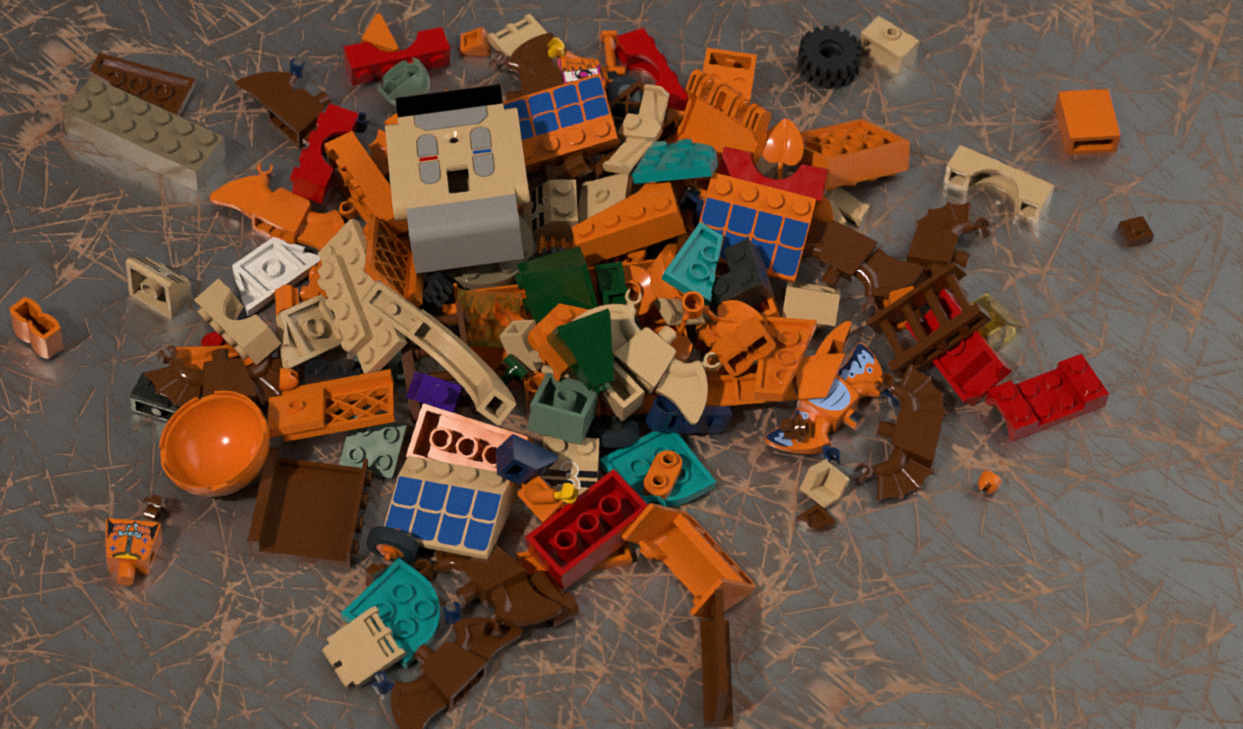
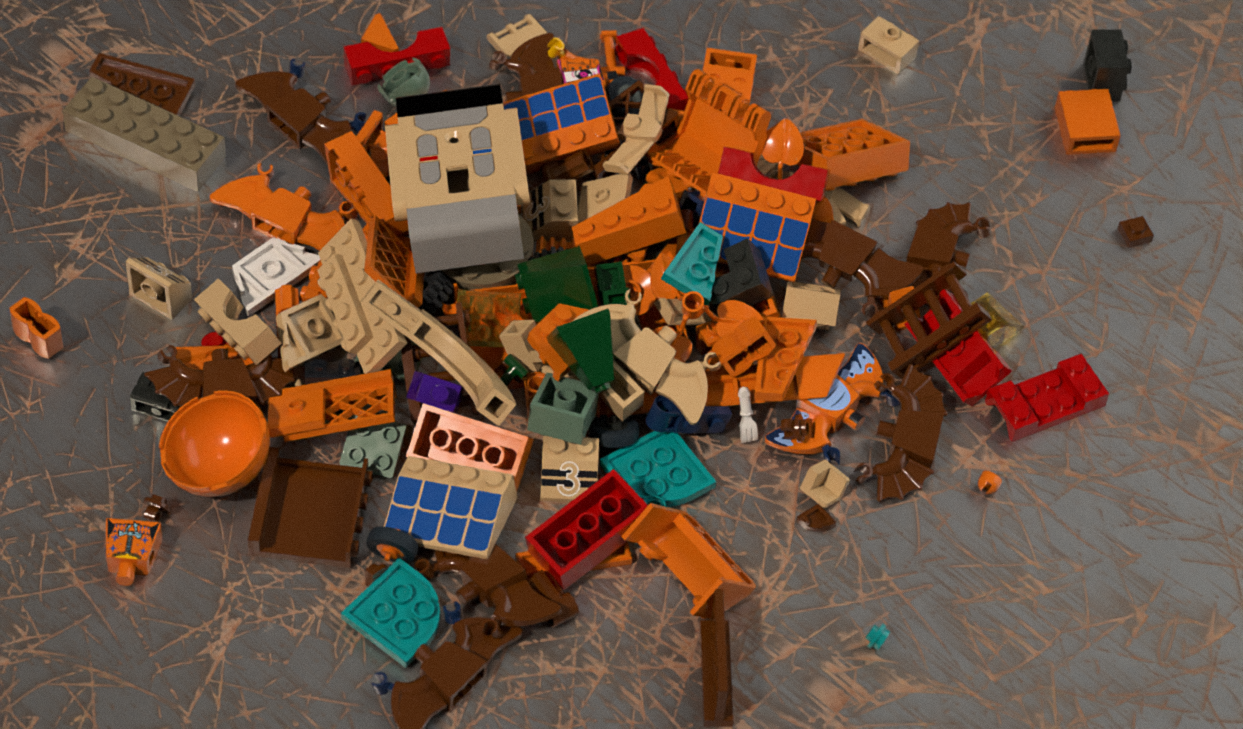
orange hinge [279,368,299,390] -> none
red arch [290,103,359,204] -> none
tan plate [322,606,406,689] -> none
orange slope [460,27,491,56] -> none
dark blue slope [496,434,559,485] -> none
orange torso [517,474,579,523] -> none
teal plate [632,139,718,184] -> none
orange plate [643,450,682,500] -> none
black tyre [797,25,862,90] -> none
orange slope [815,321,852,355] -> none
tan arch [944,145,1054,223] -> none
none -> orange tile [356,110,383,153]
none -> white piece [738,387,758,444]
none -> teal plate [865,623,890,651]
none -> pearl dark grey brick [1083,29,1132,101]

